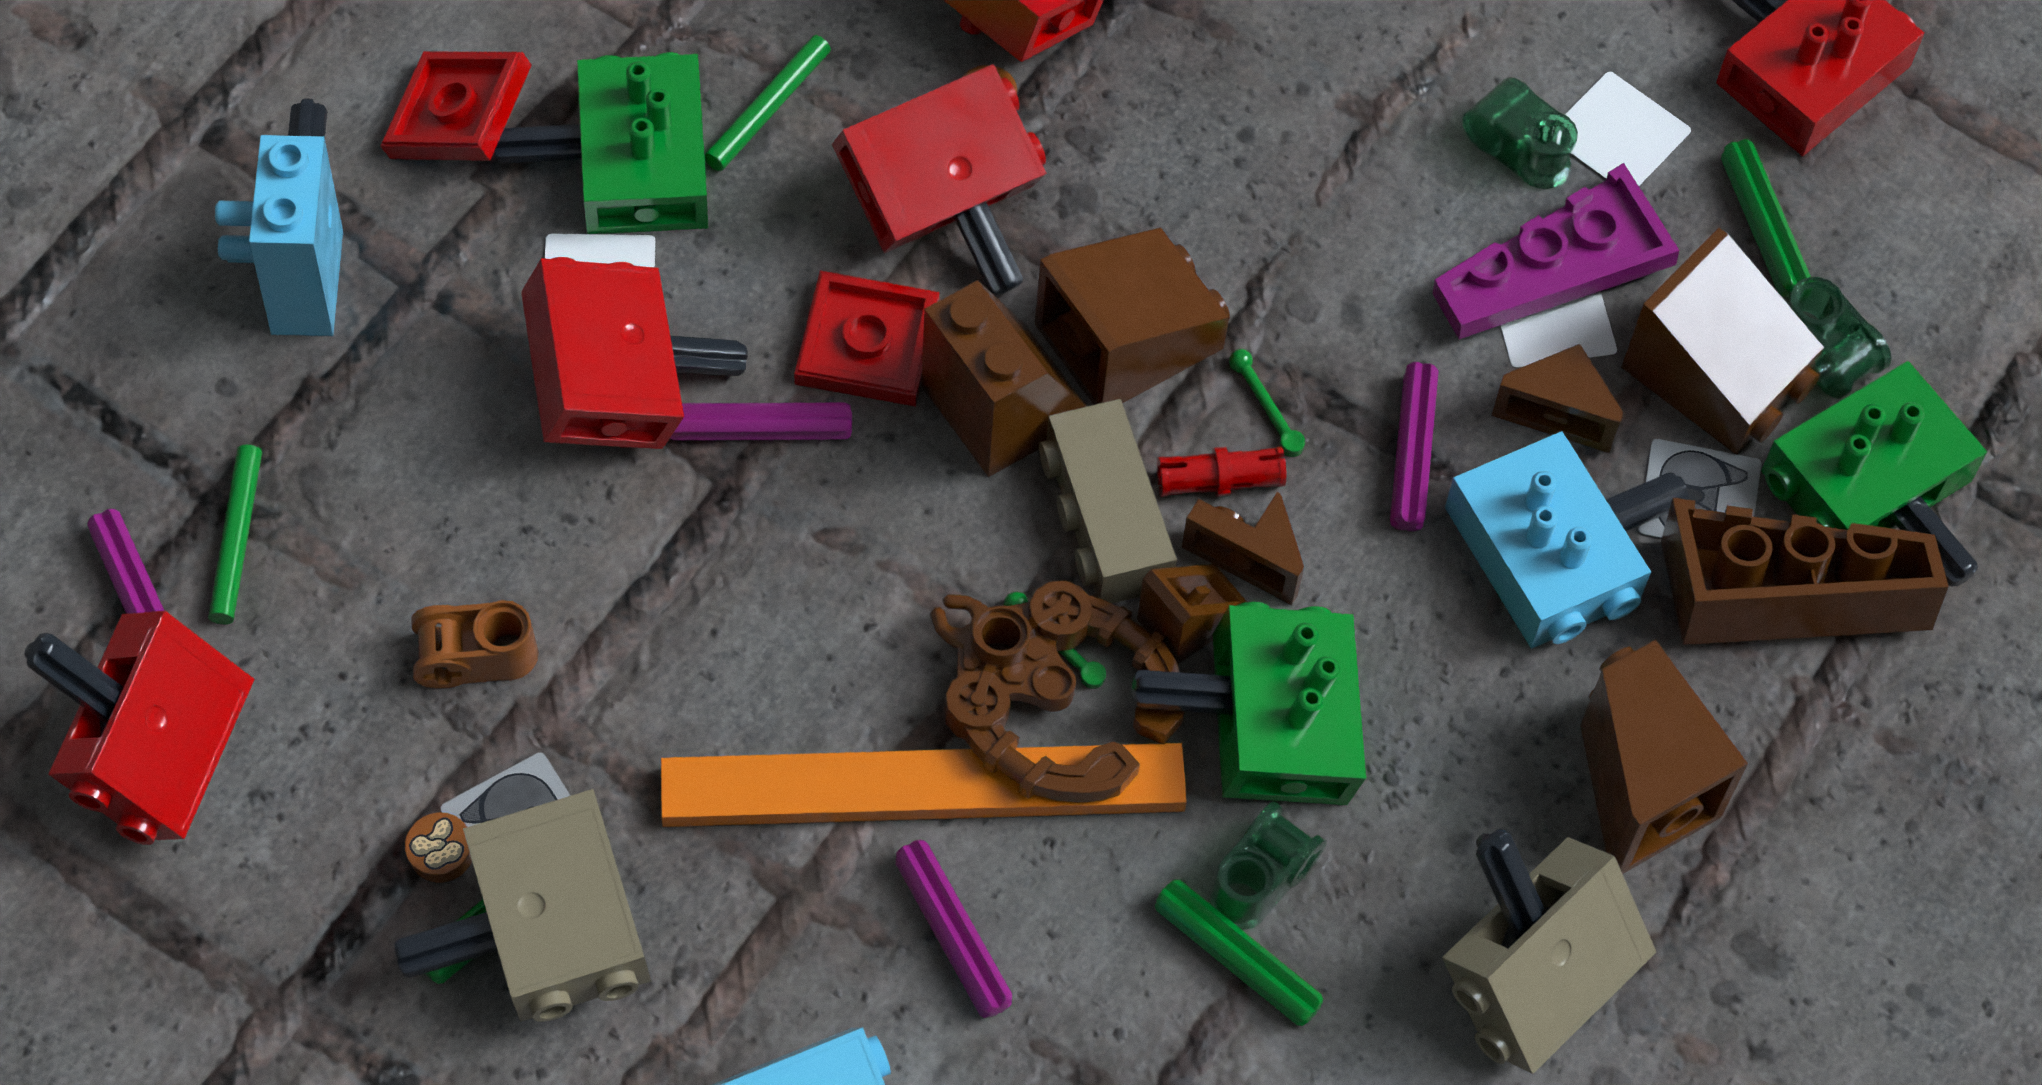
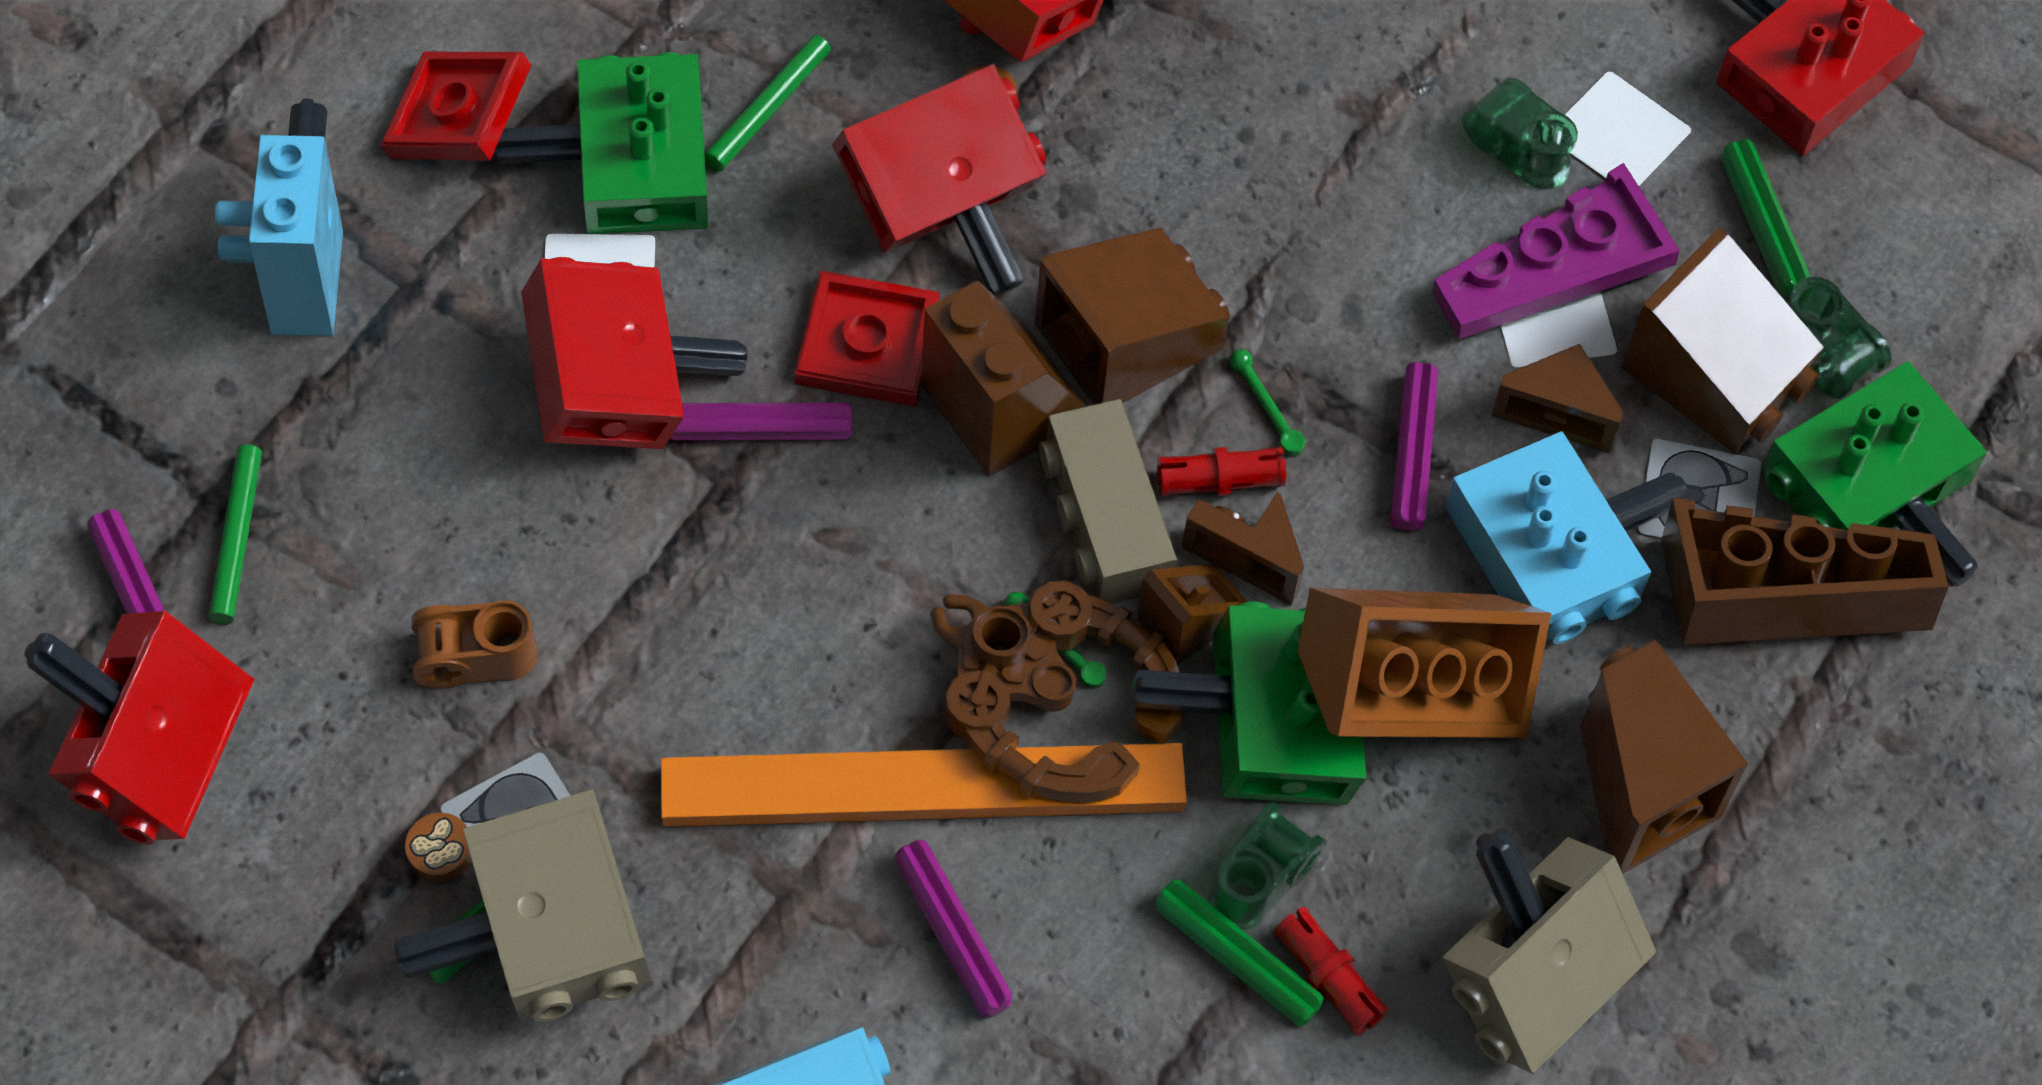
none -> red pin [1273,907,1389,1036]
none -> dark orange slope [1298,587,1551,738]

